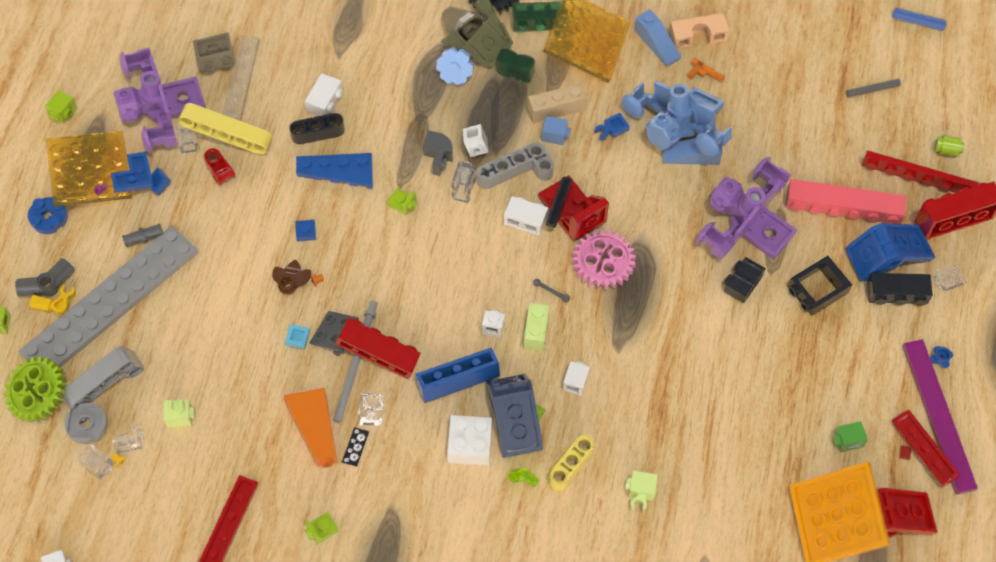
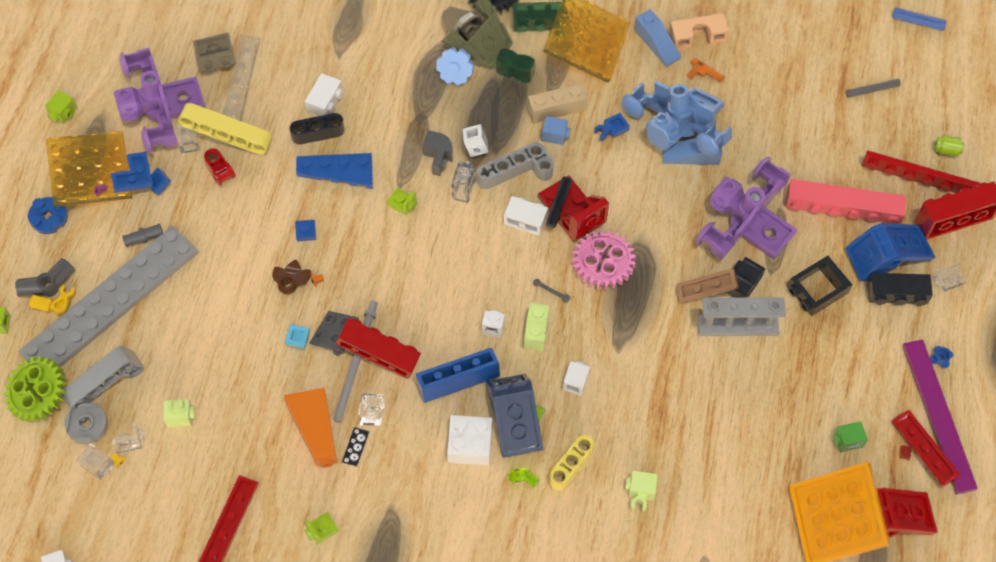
none -> medium nougat plate [677,268,739,304]
none -> light grey fence [697,297,786,337]

